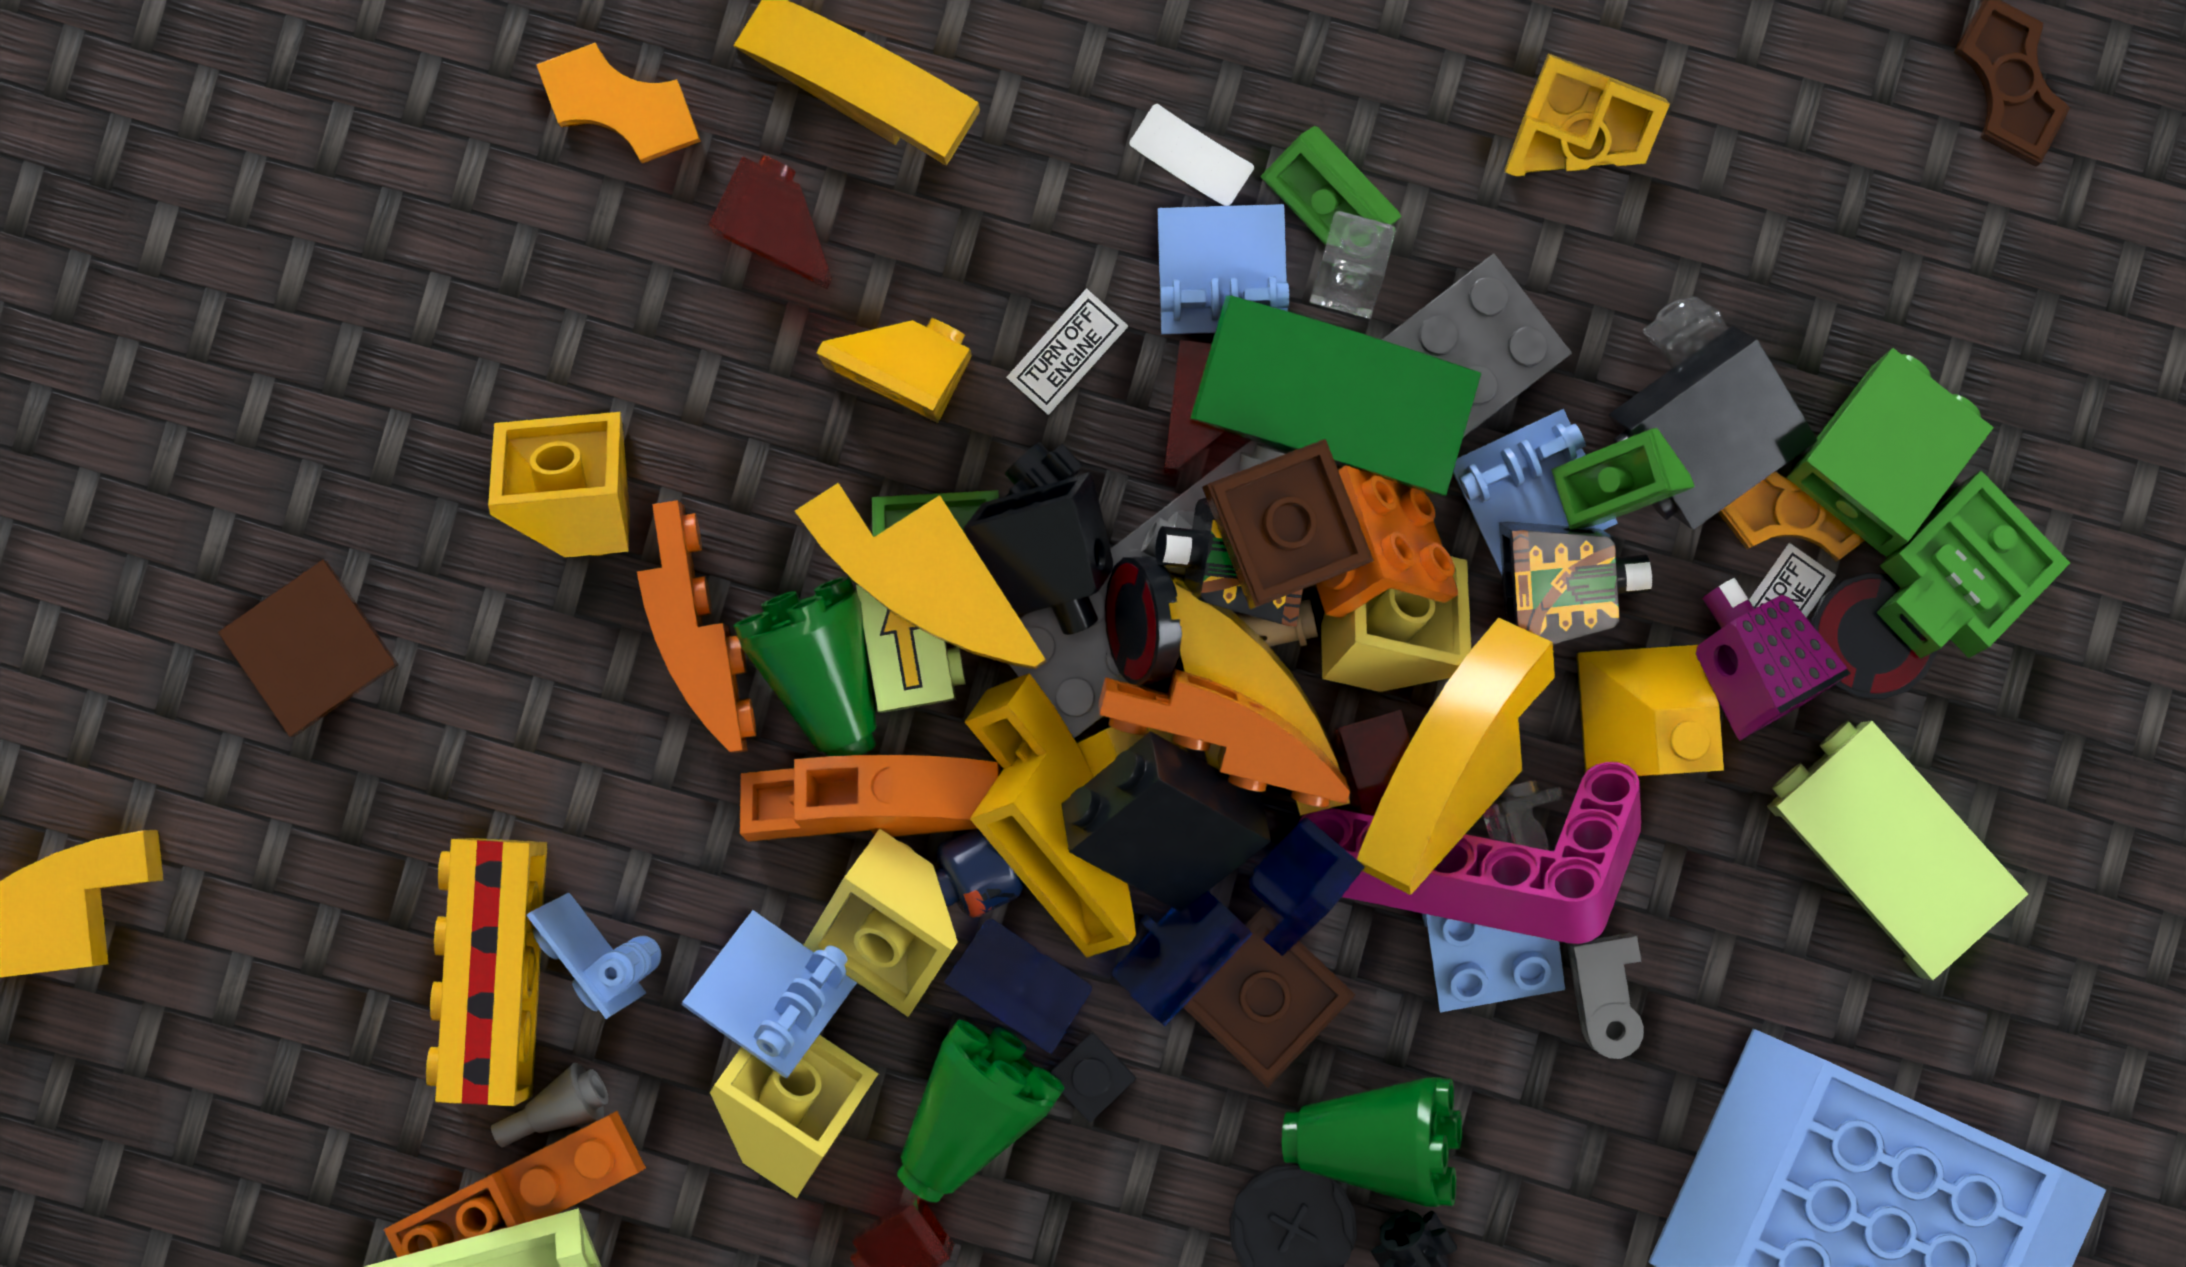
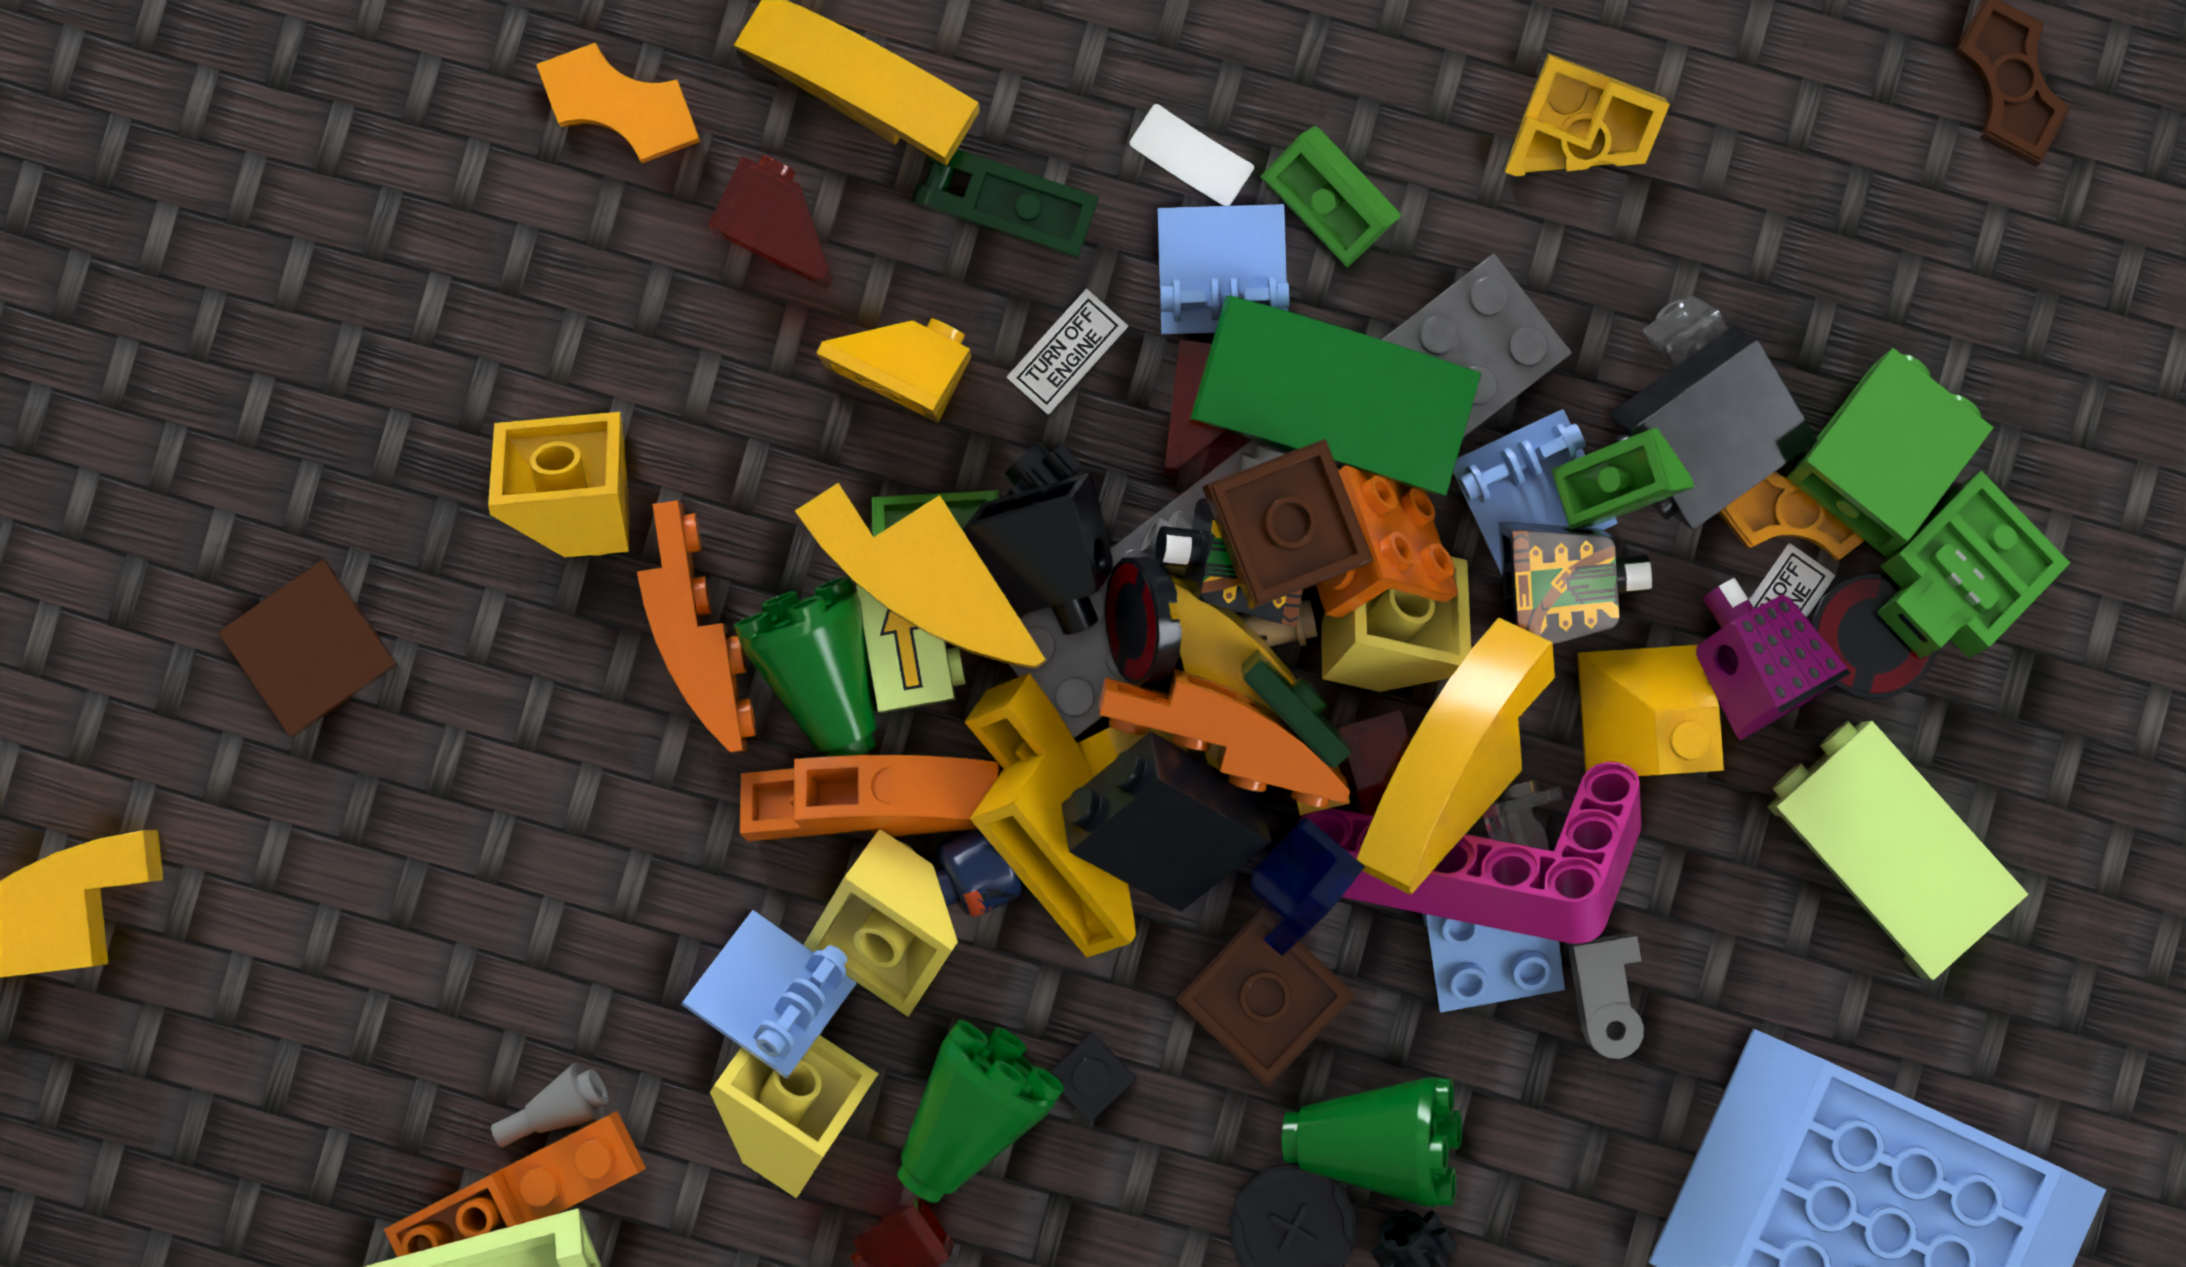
yellow brick [426,838,547,1106] -> none
light blue hinge [526,893,662,1019] -> none
clear blue panel [944,918,1092,1054] -> none
clear blue panel [1112,891,1253,1026] -> none
clear bracket [1309,211,1396,319] -> none
none -> dark green plate [911,149,1099,260]
none -> dark green plate [1241,649,1352,768]

